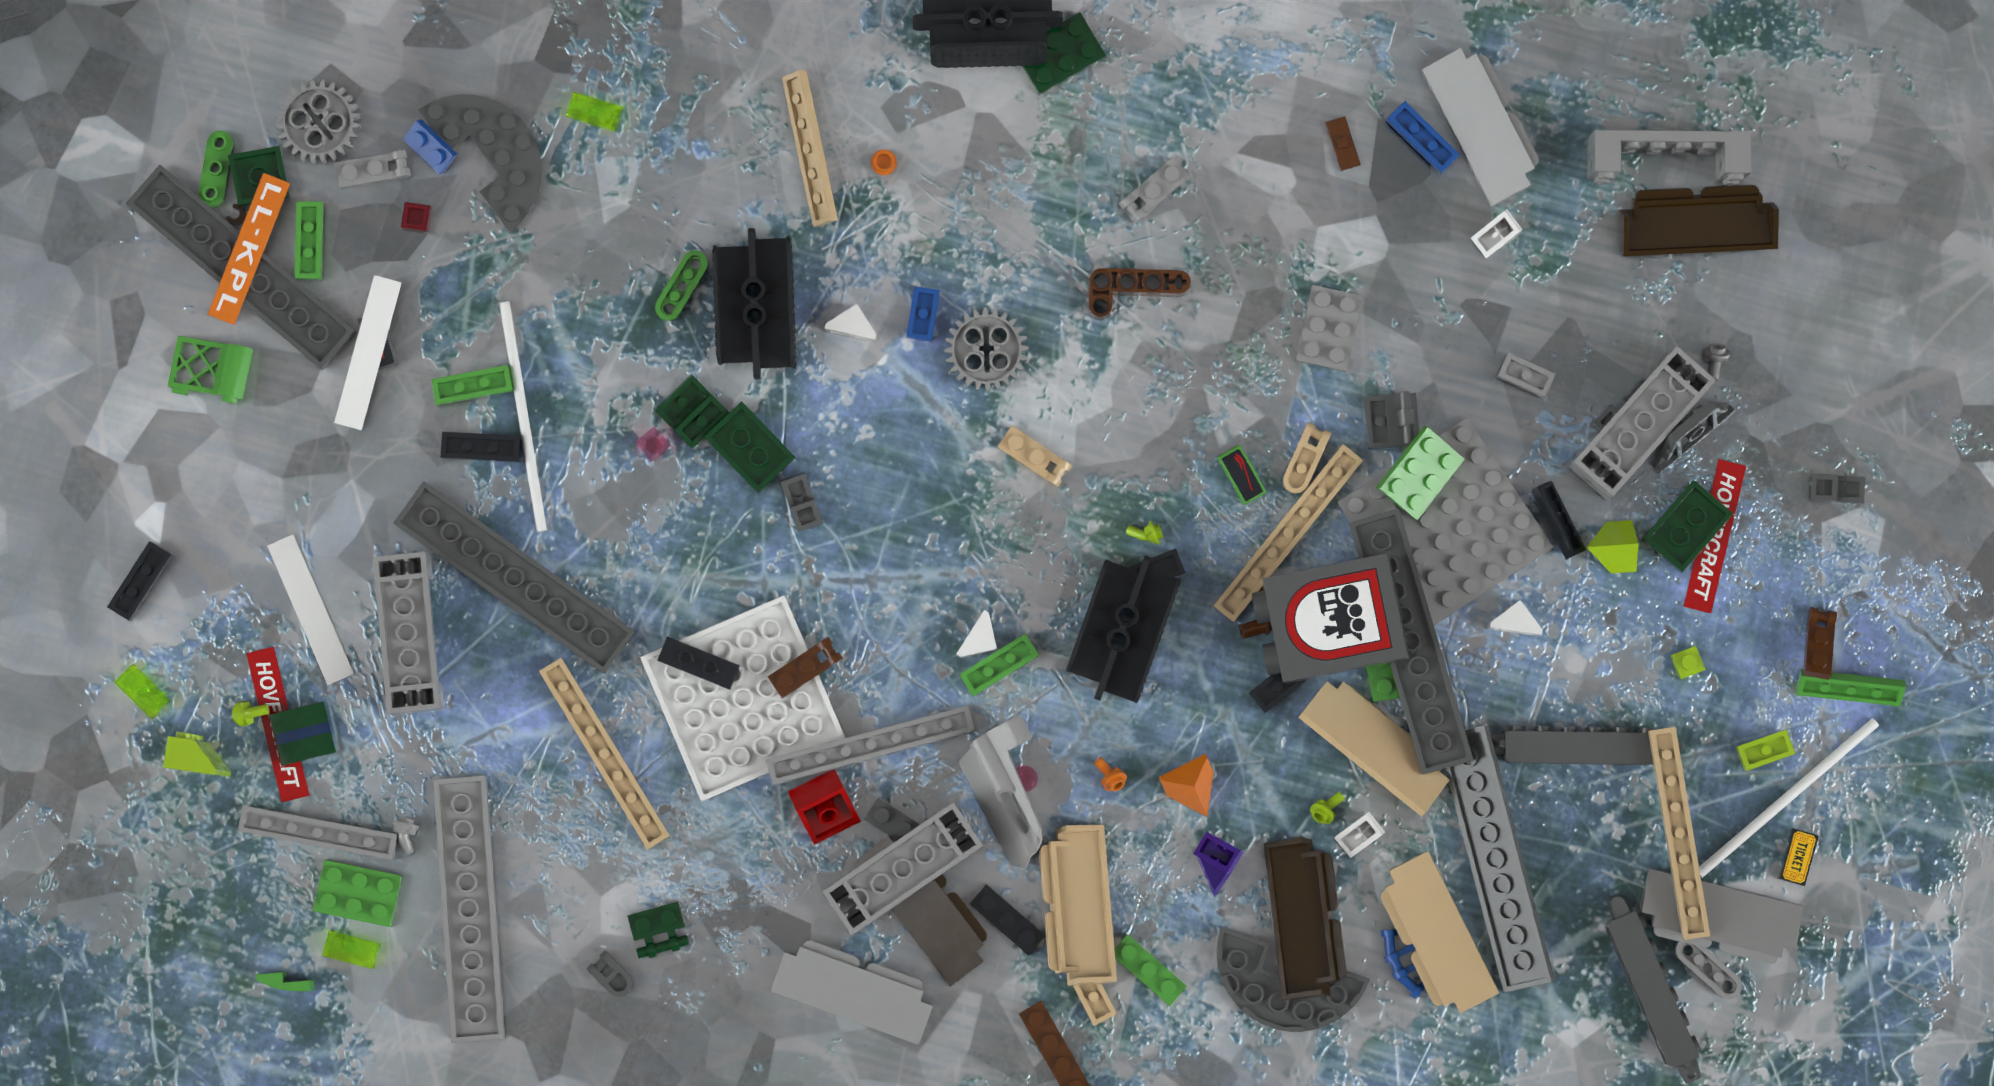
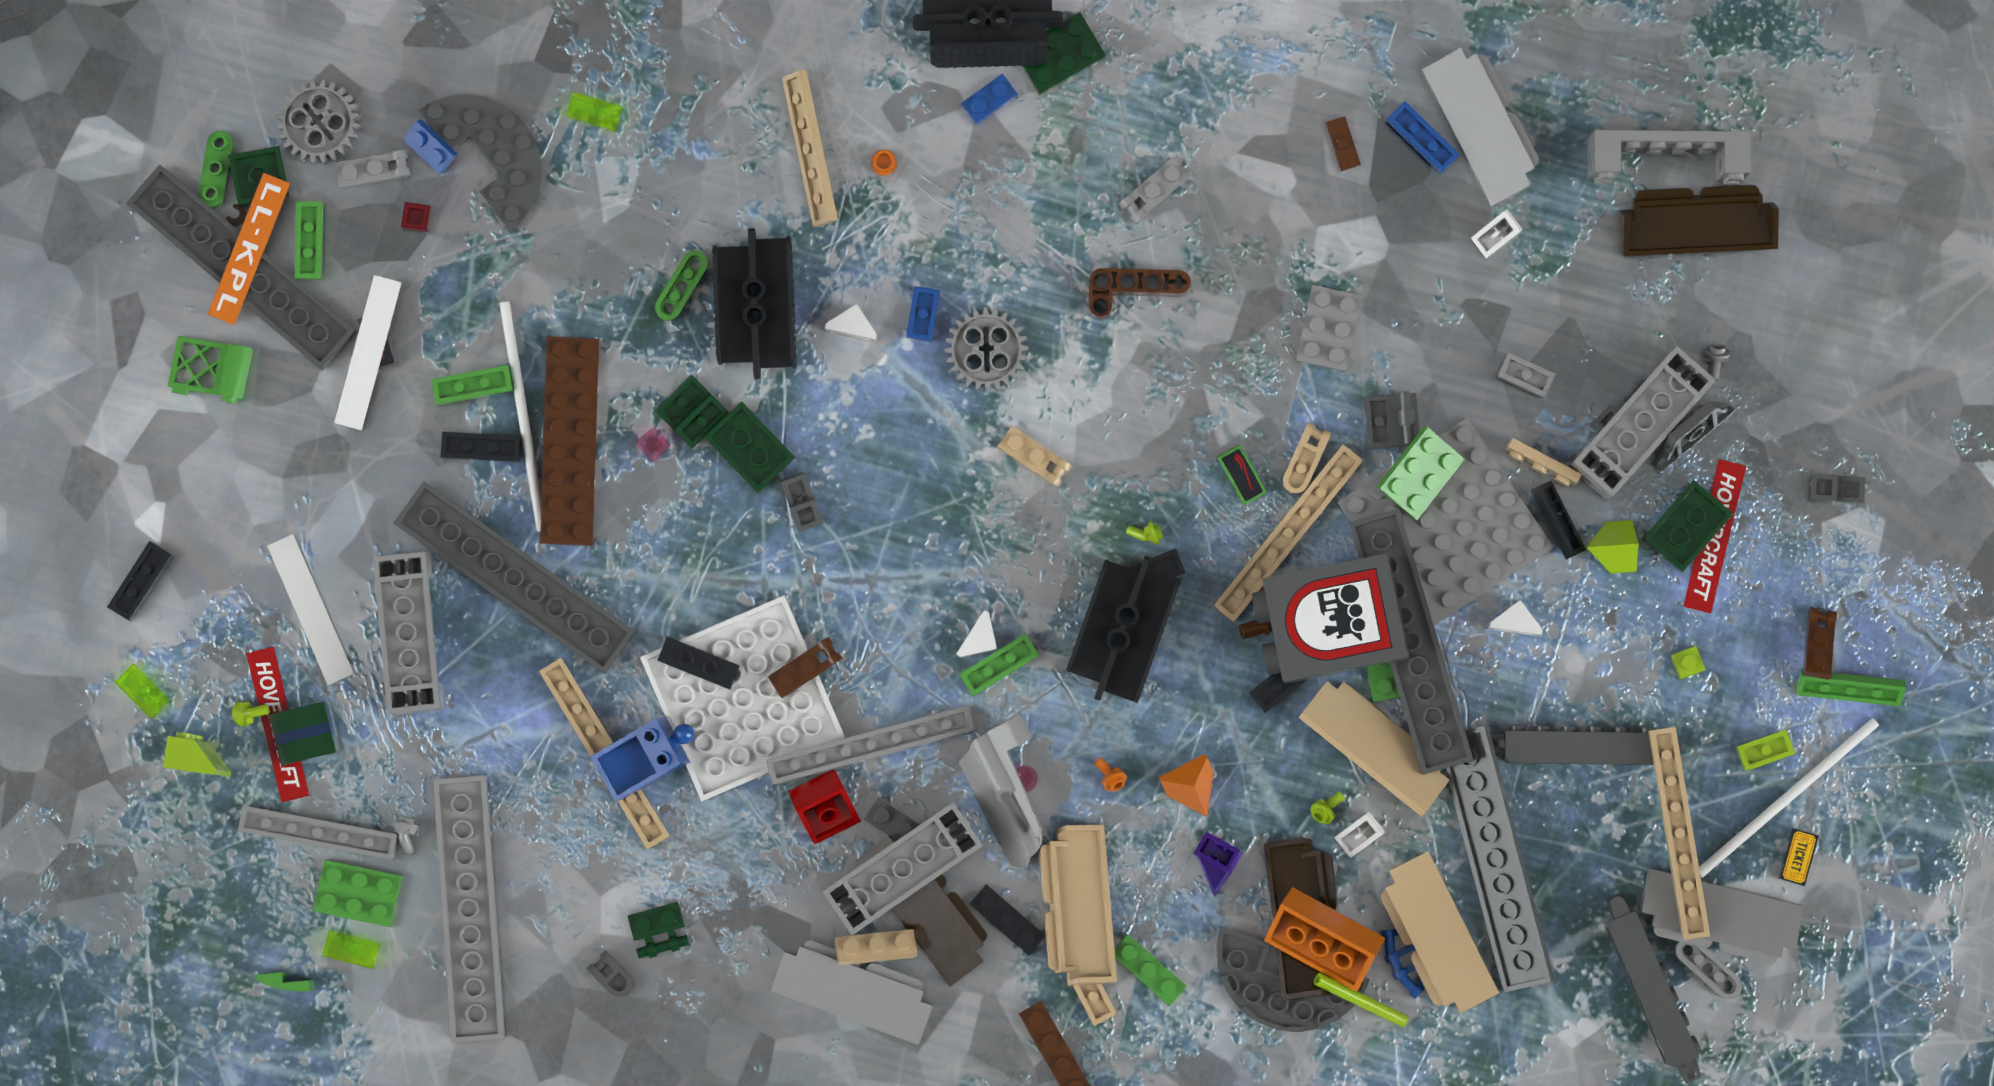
none -> reddish brown plate [539,336,599,546]
none -> blue slope [591,716,694,802]
none -> tan plate [835,929,918,966]
none -> blue plate [961,73,1018,125]
none -> orange slope [1264,887,1385,992]
none -> lime piece [1314,973,1409,1028]
none -> tan plate [1505,438,1582,487]

